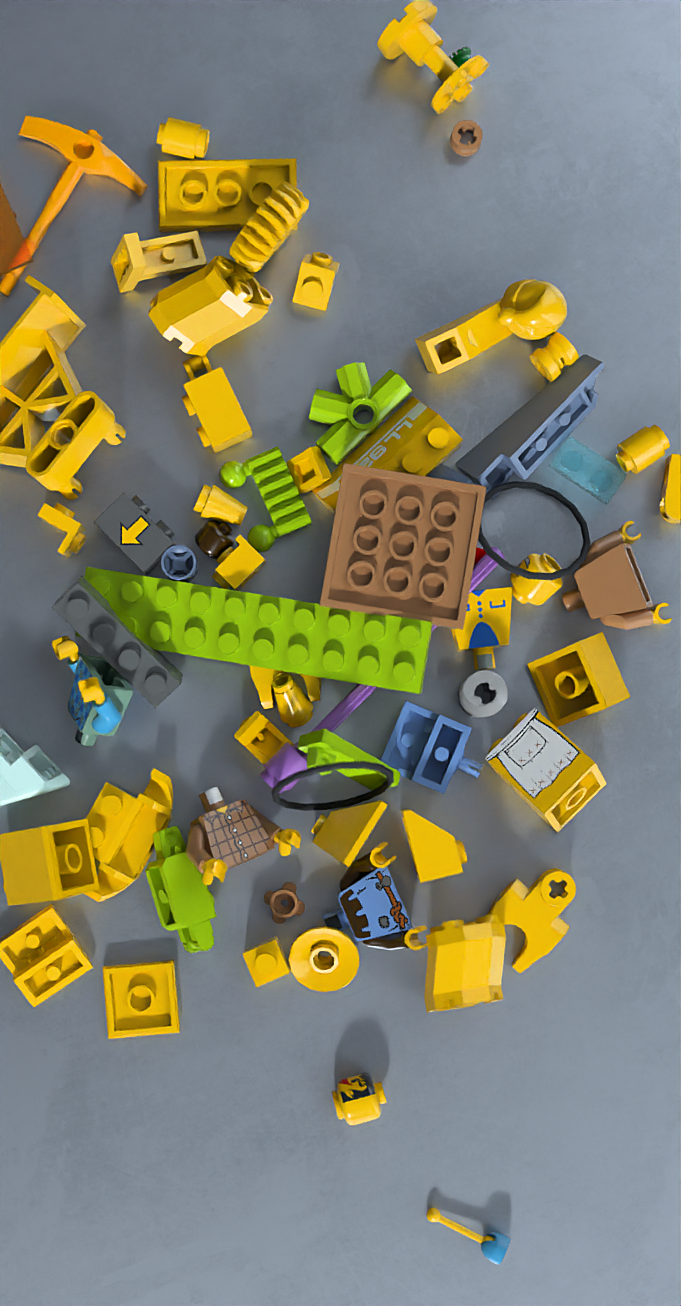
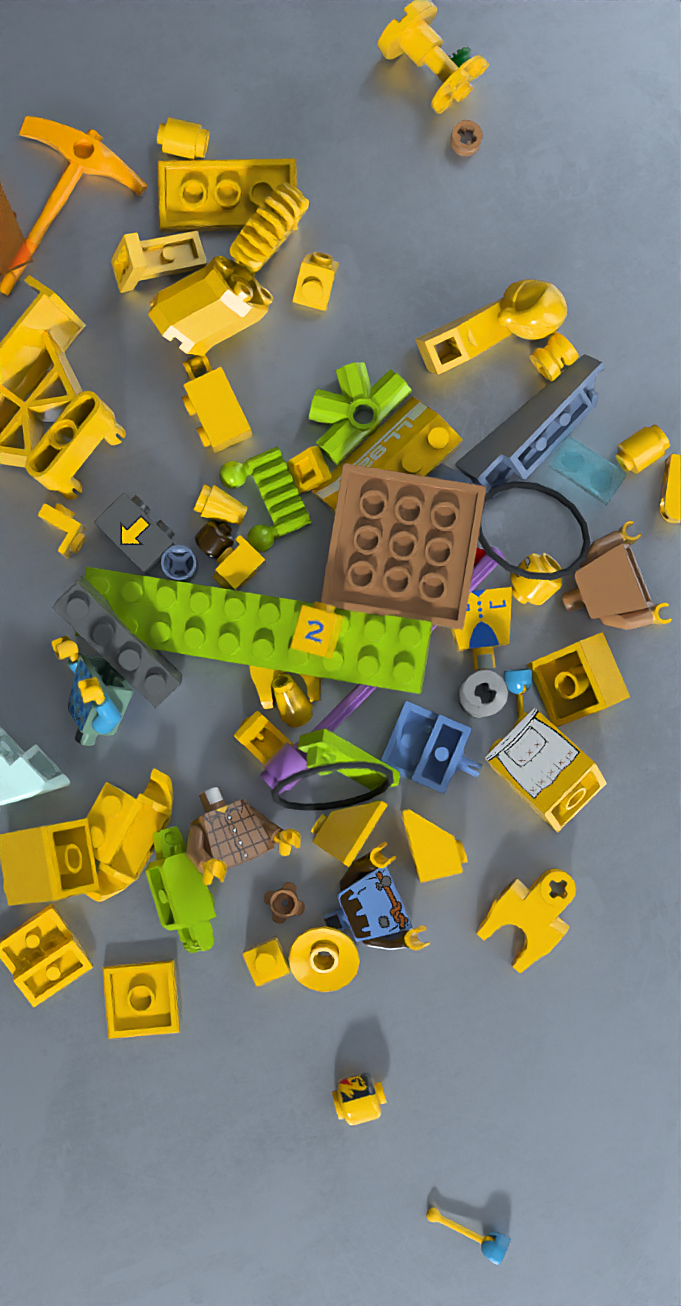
yellow brick [424,915,506,1012] -> none
none -> yellow brick [291,601,344,658]
none -> dark azure hinge [504,669,533,718]

